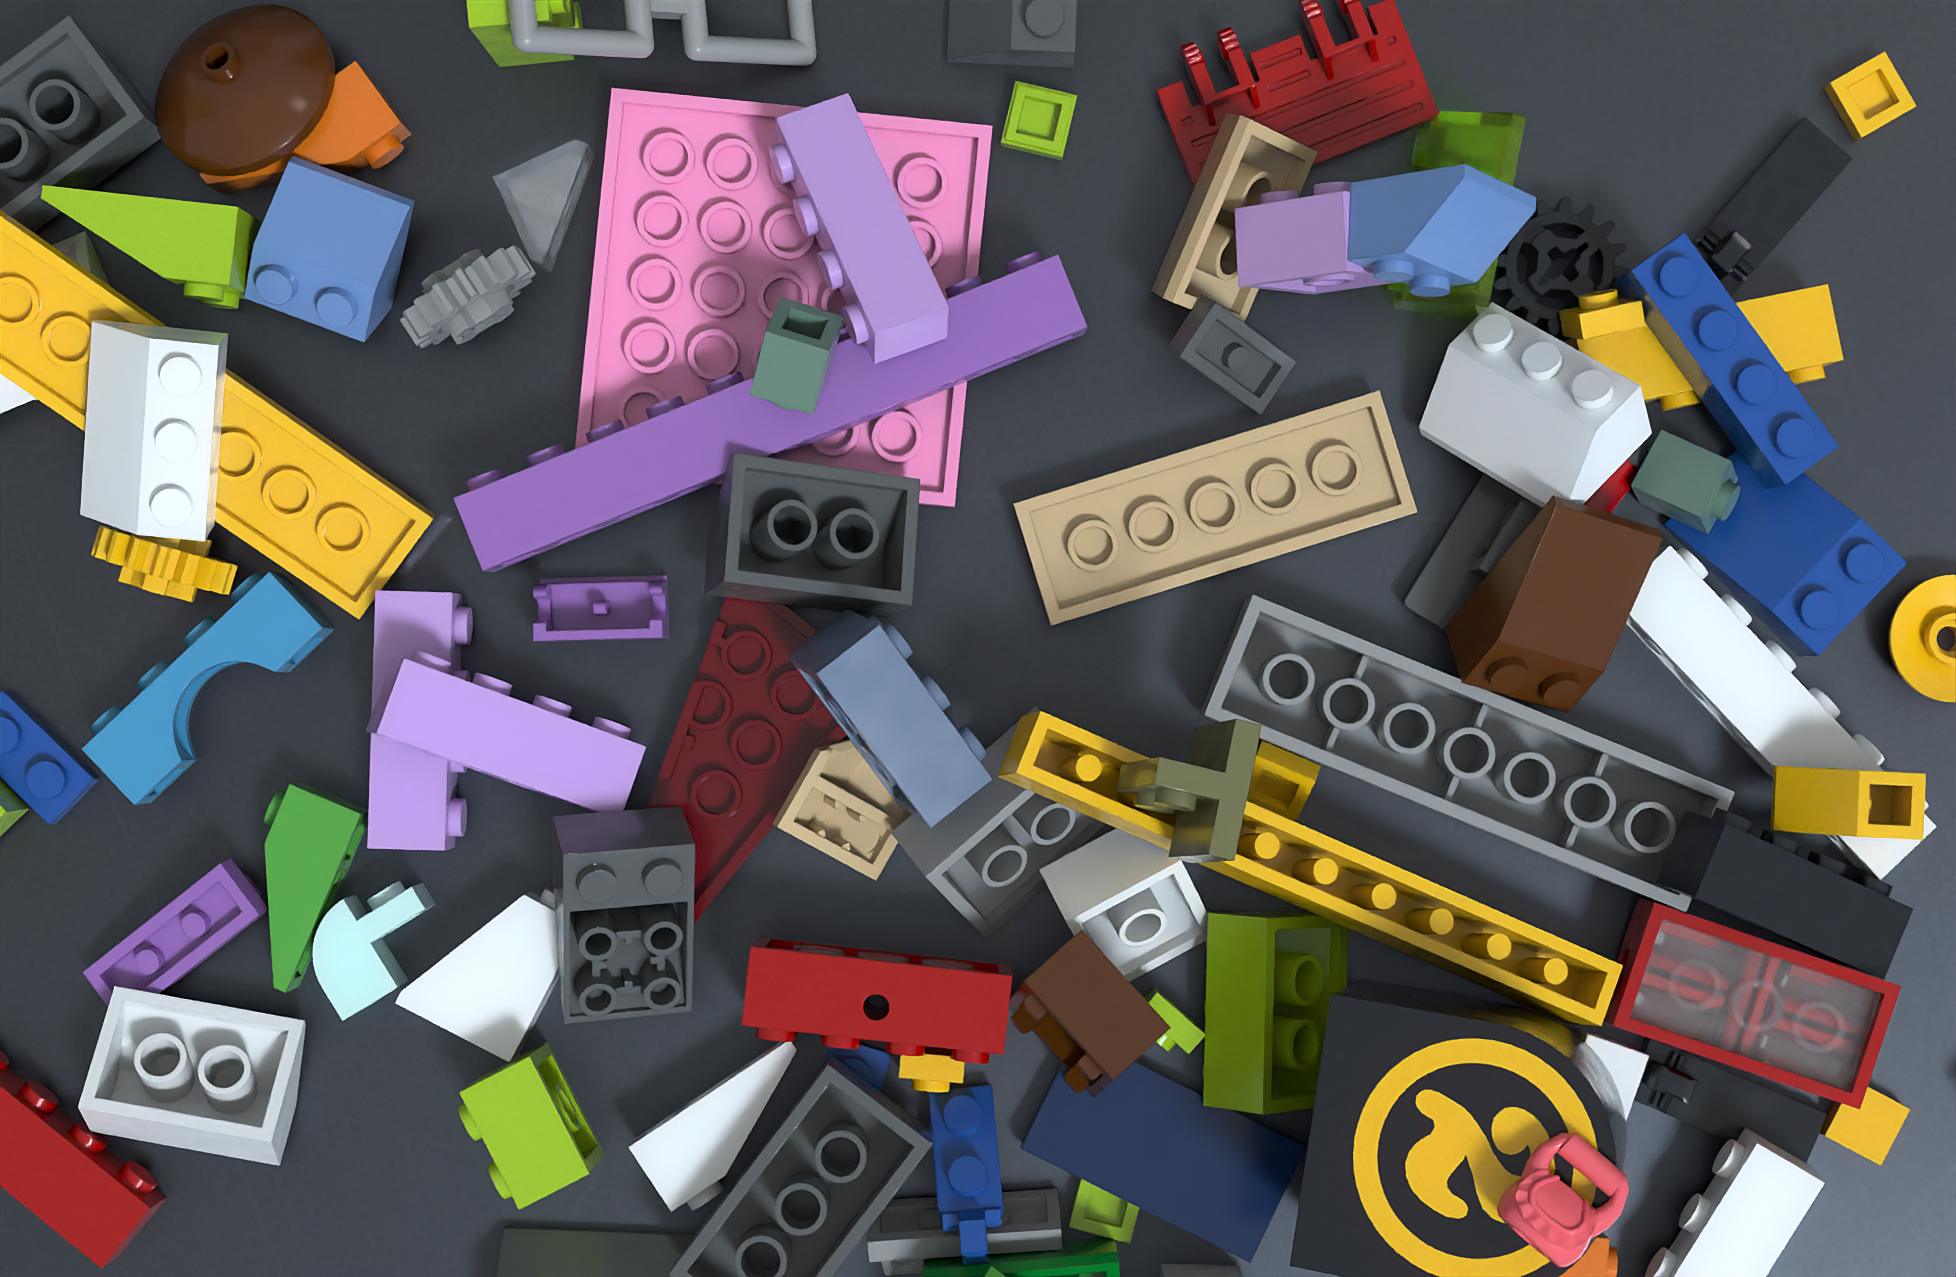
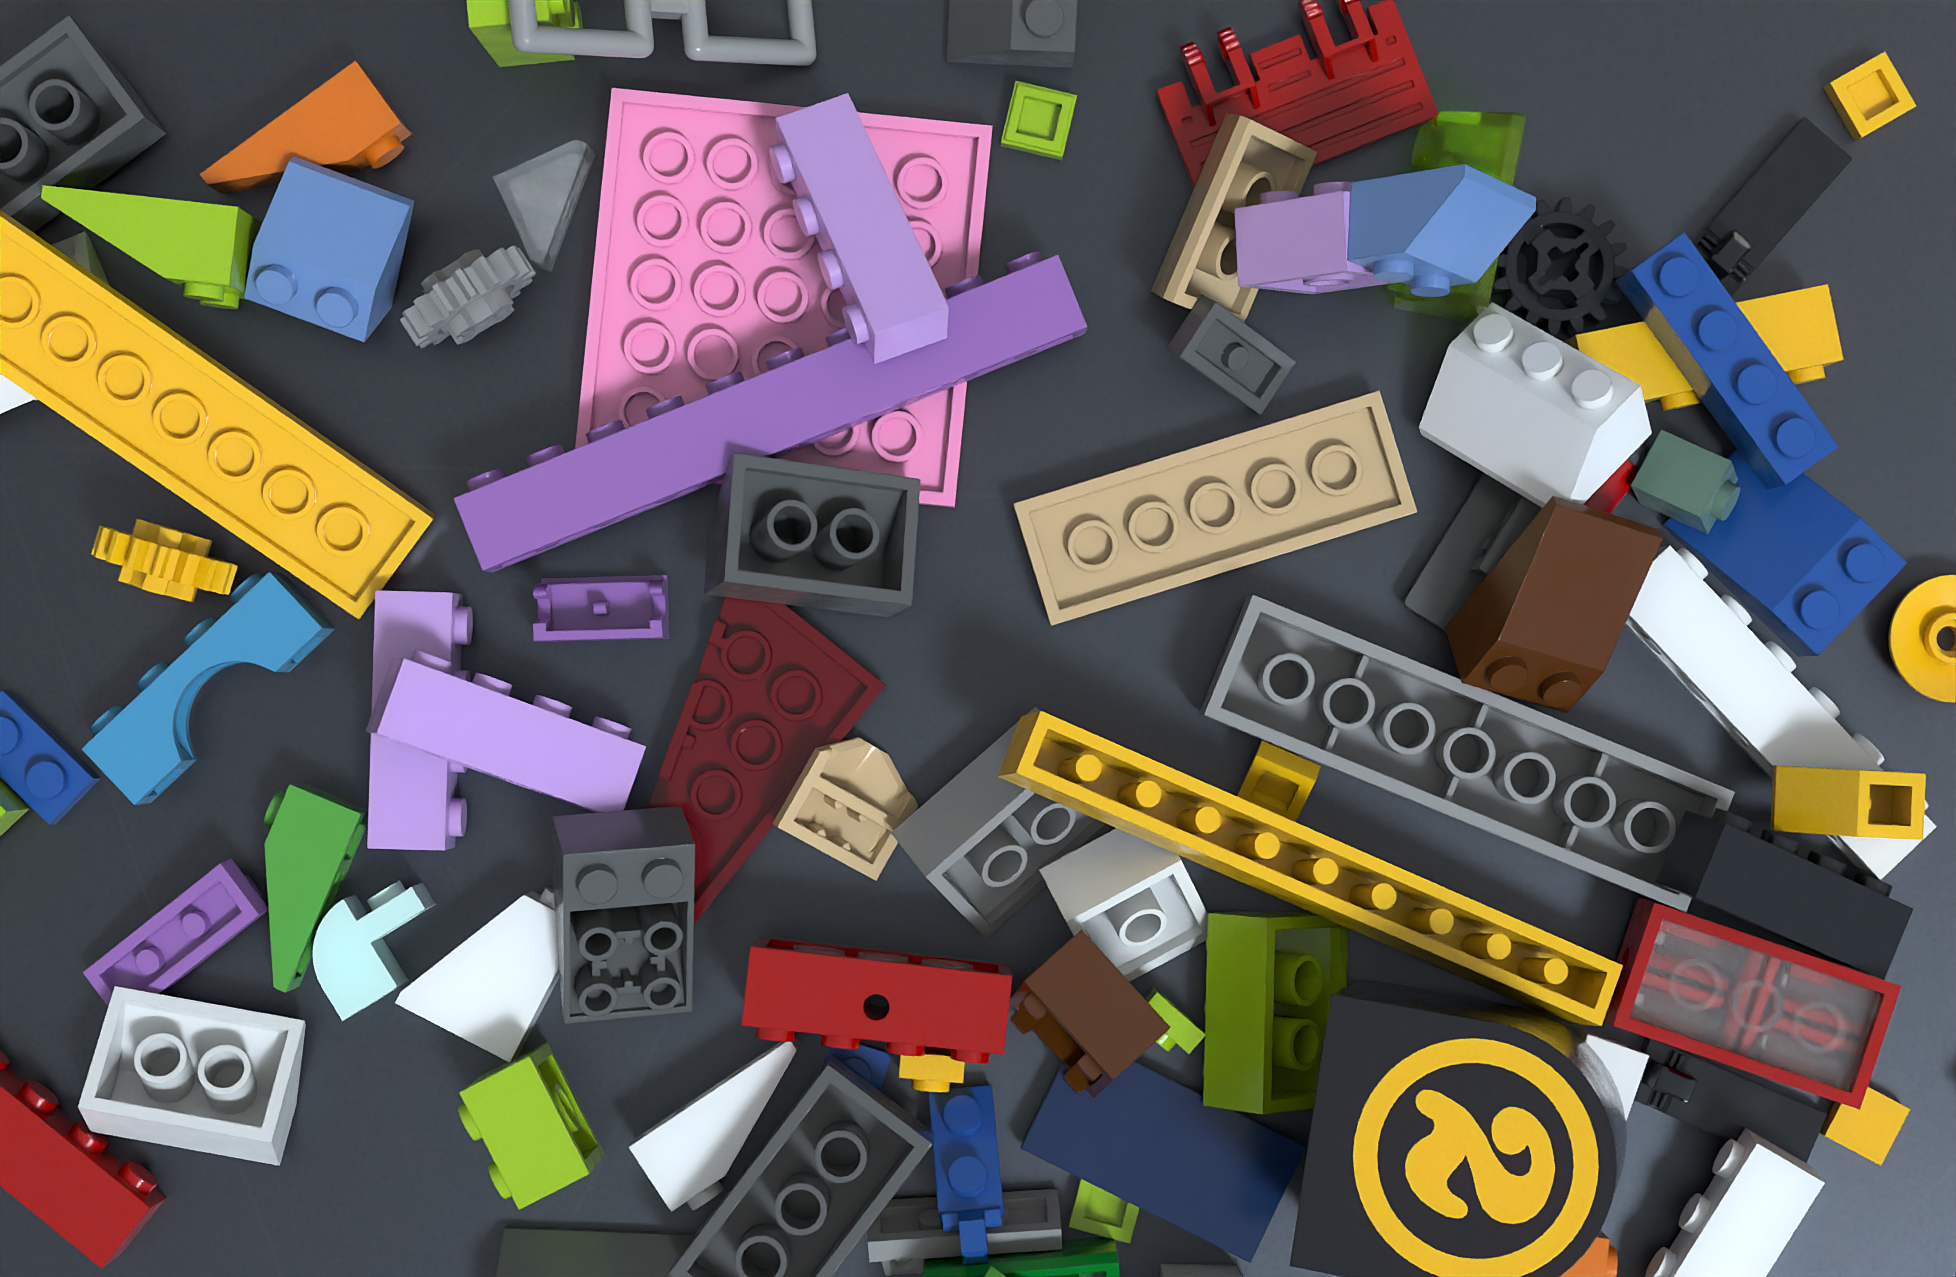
white slope [80,319,228,541] -> none
reddish brown dish [155,4,335,176] -> none
sand green brick [750,297,844,415] -> none
sand blue brick [787,609,992,828] -> none
olive bracket [1116,719,1262,863] -> none
coral piece [1497,1133,1629,1267] -> none
yellow plate [1559,289,1646,340] -> none

